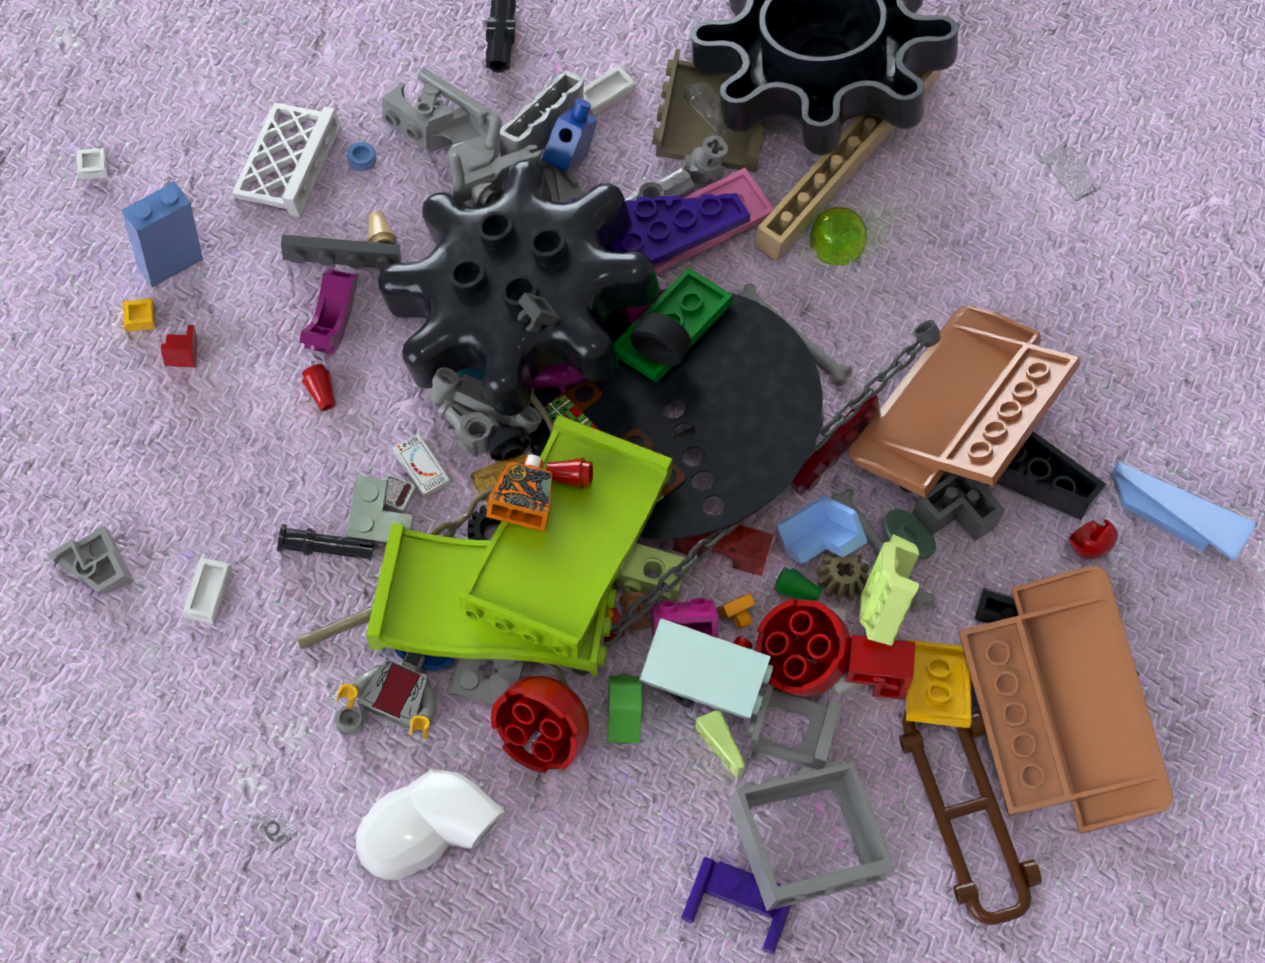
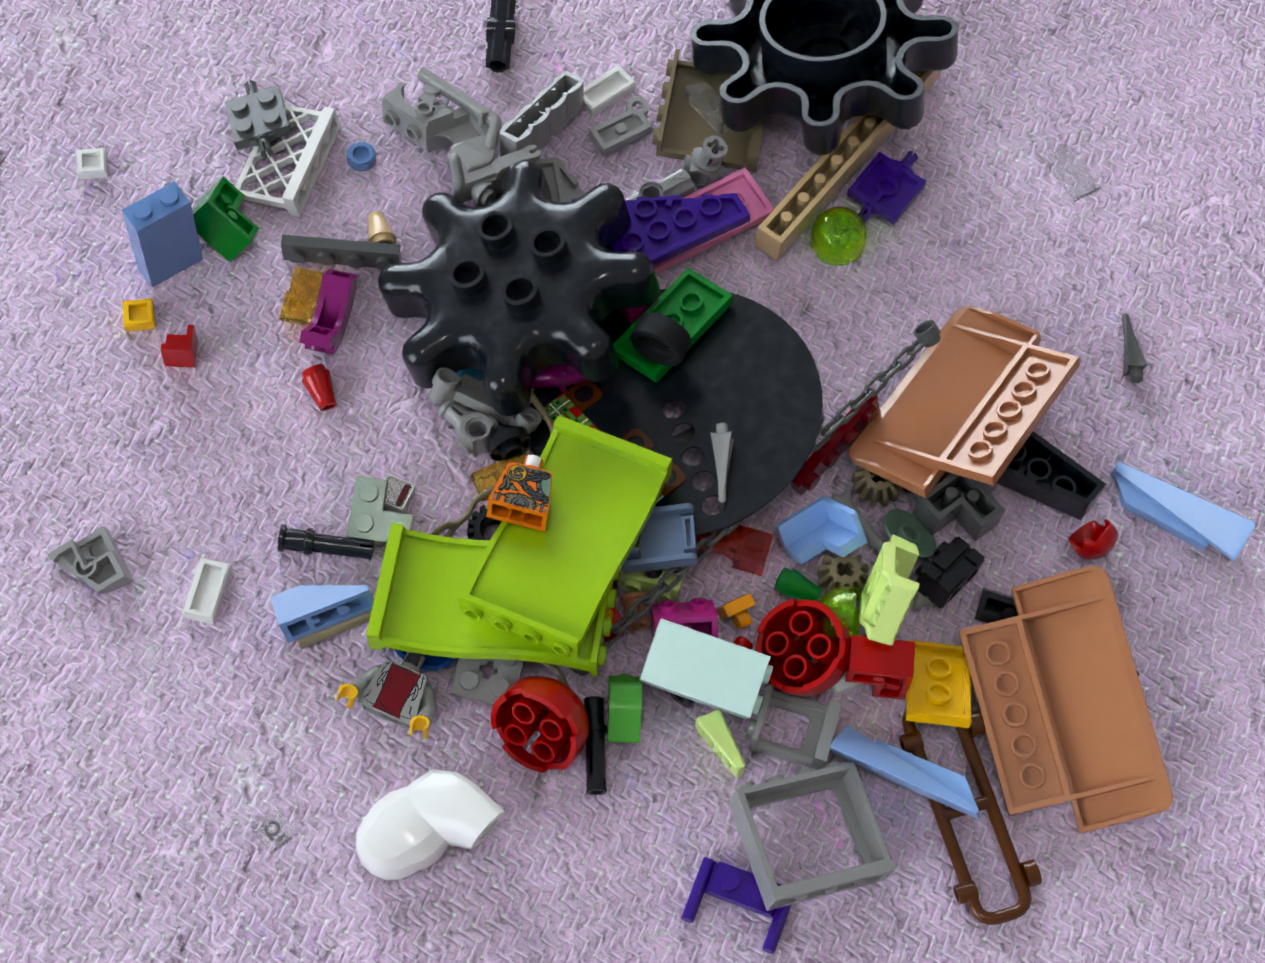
light grey plate [334,706,366,736] -> none
white tile [392,433,450,499] -> none
dark grey tile [517,292,560,333] -> none
blue torso [541,99,597,172] -> none
red cone [546,458,593,489] -> none
light grey piece [739,284,852,385] -> none
none -> green panel [192,176,259,261]
none -> plate [225,80,292,158]
none -> medium blue slope [271,585,374,643]
none -> clear yellow slope [279,267,323,326]
none -> black pin [584,696,608,795]
none -> light grey hinge [589,96,652,156]
none -> sand blue container [621,503,698,574]
none -> light grey piece [710,423,734,503]
none -> clear neon green cylinder [818,587,860,643]
none -> light blue wedge [830,726,981,820]
none -> dark purple plate [847,151,926,225]
none -> dark tan gear [851,465,903,508]
none -> black brick [915,536,985,608]
none -> dark grey piece [1122,313,1148,383]

